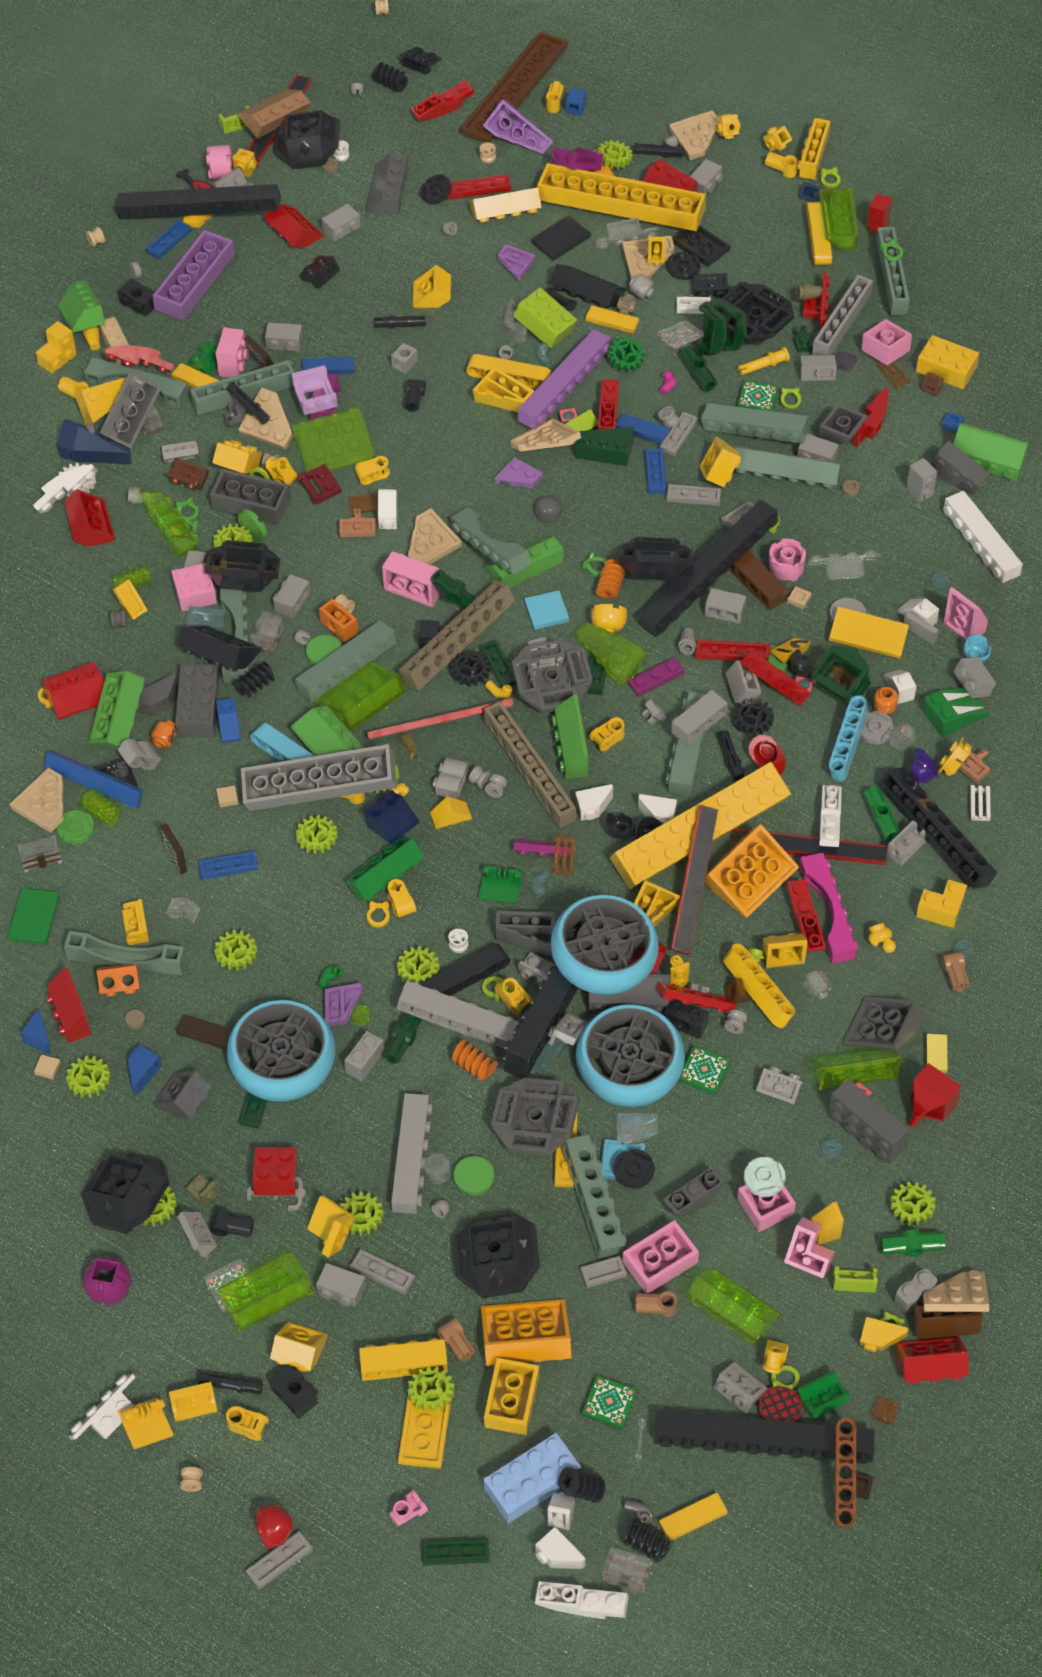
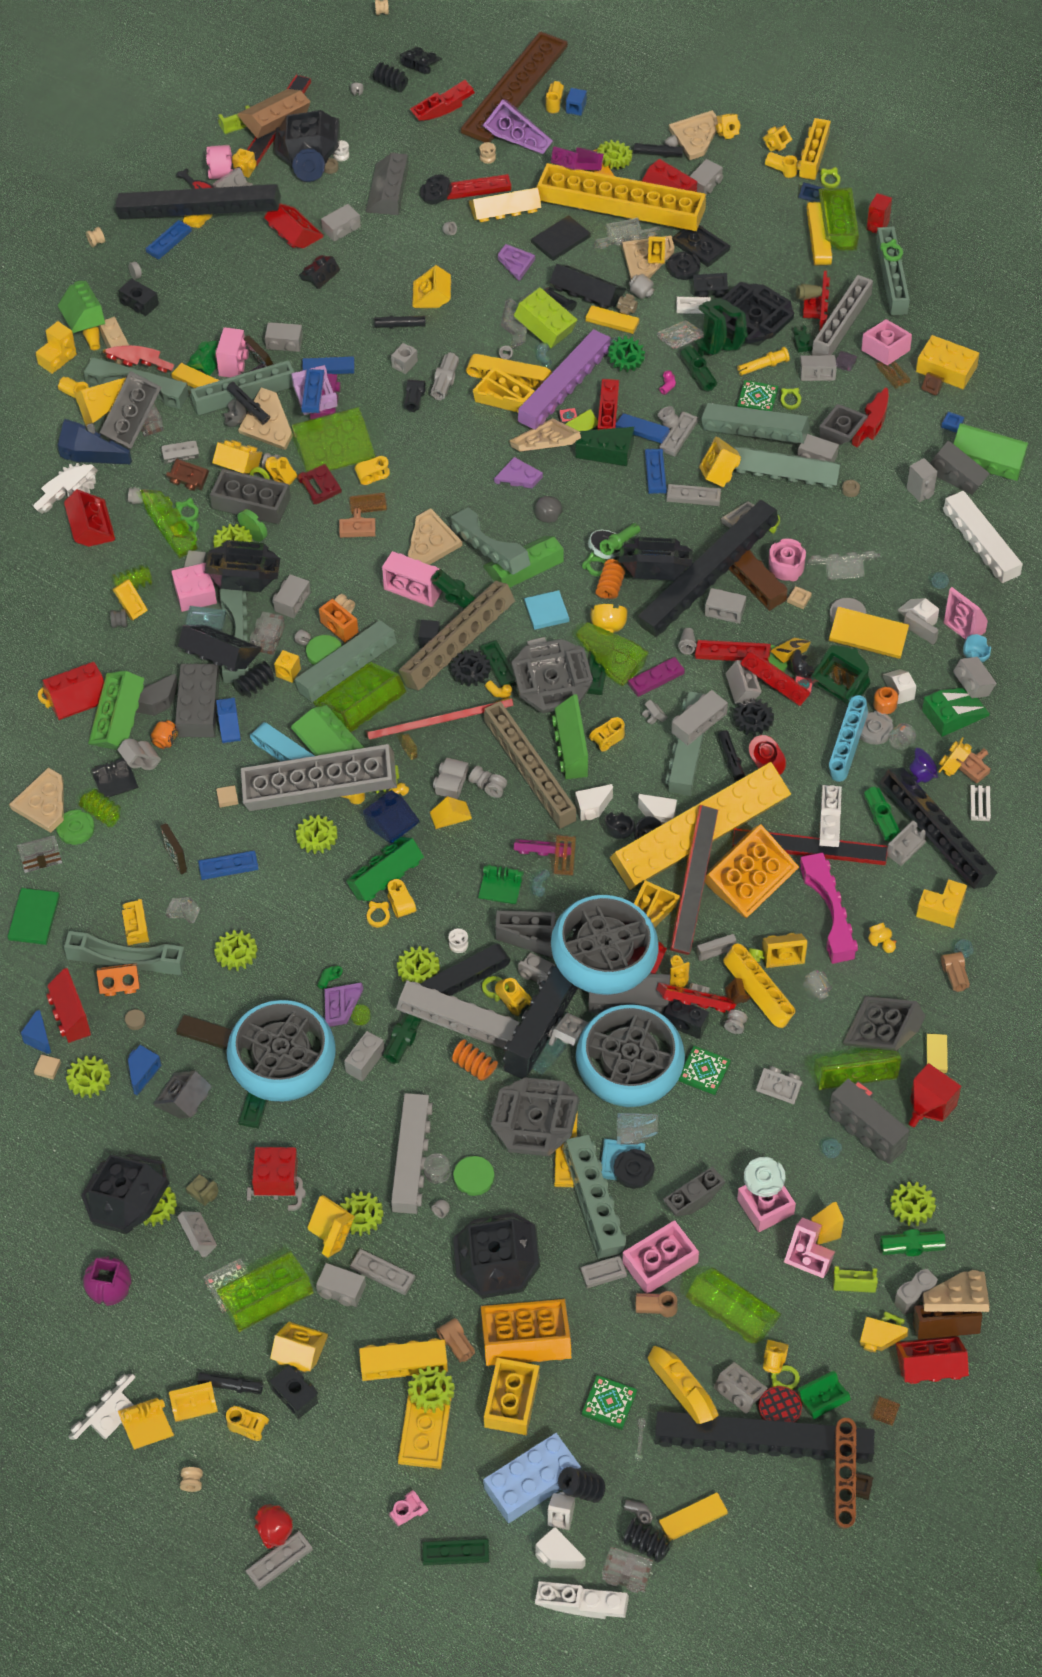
blue tile [44,750,143,809] -> none
medium lavender brick [153,230,235,321] -> none
black piece [210,1209,254,1237] -> none
white slope [378,489,398,530] -> none
red slope [786,878,826,953] -> none
none -> yellow brick [274,650,301,683]
none -> dark blue tile [292,149,326,182]
none -> blue tile [301,369,325,413]
none -> light grey piece [431,352,459,401]
none -> tile [588,530,624,559]
none -> bright green pin [600,523,640,555]
none -> yellow brick [648,1346,718,1424]
none -> light grey tile [696,934,736,961]

